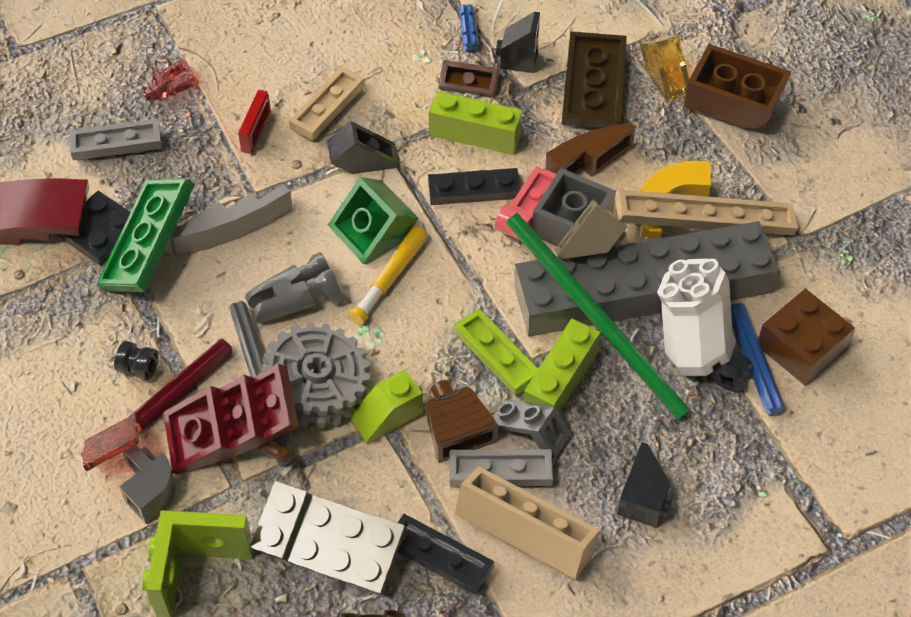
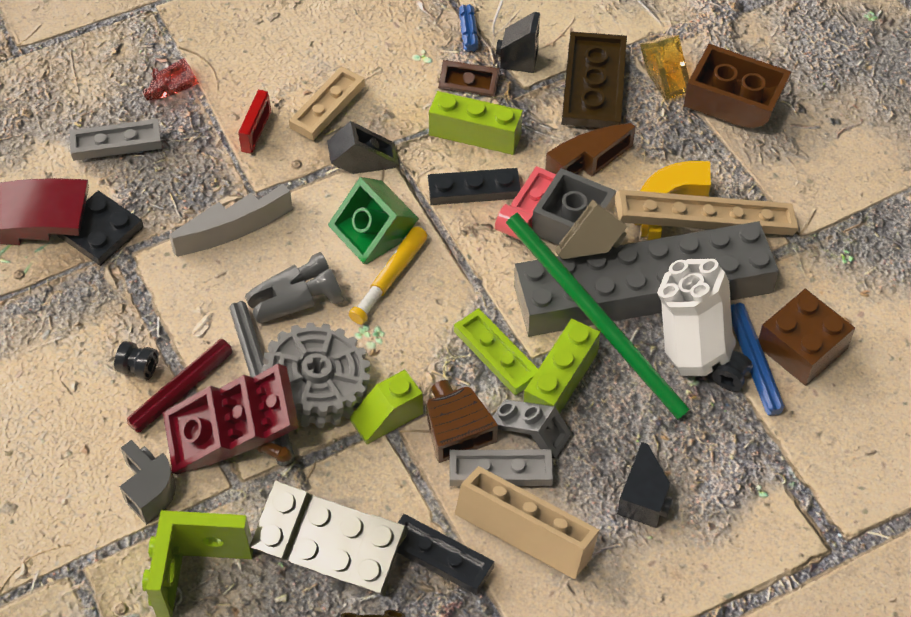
clear red piece [81,413,142,472] -> none
green piece [96,179,195,292] -> none

